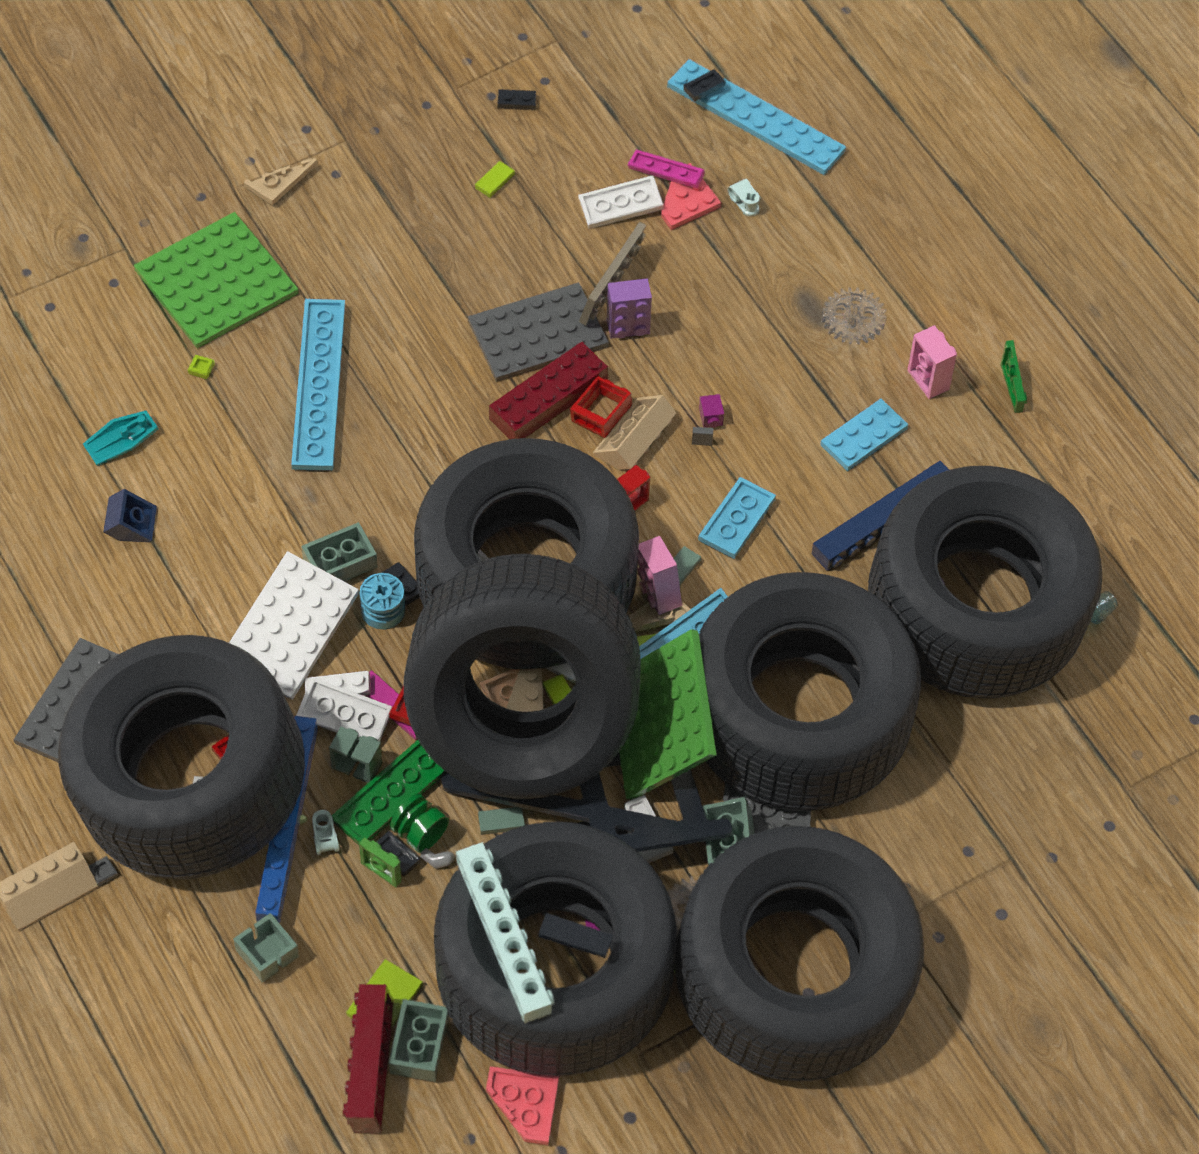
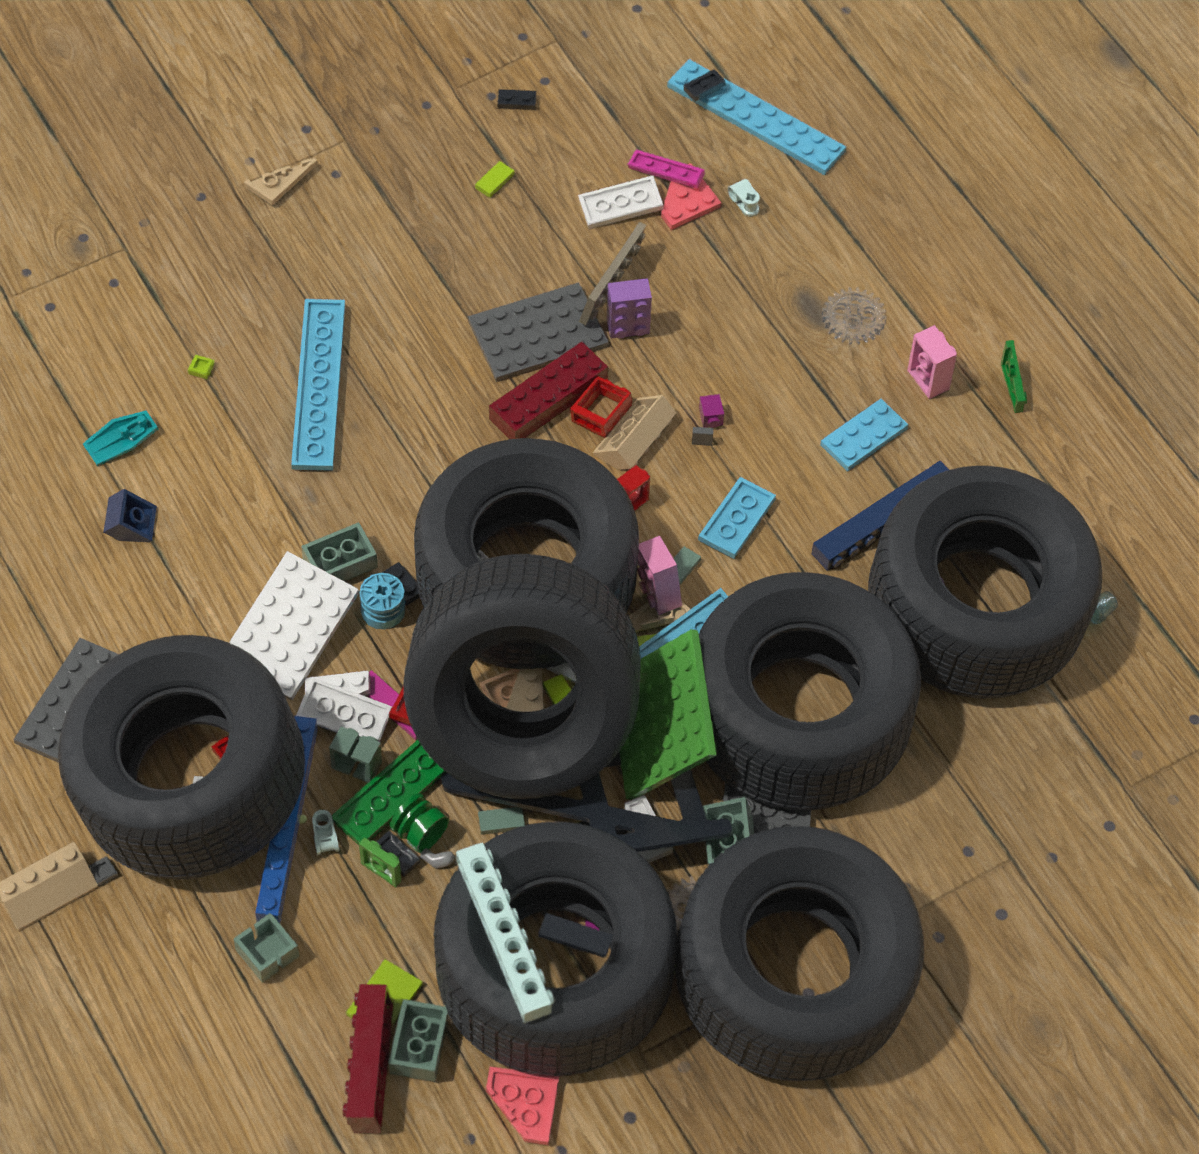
bright green plate [134,212,299,349] -> none

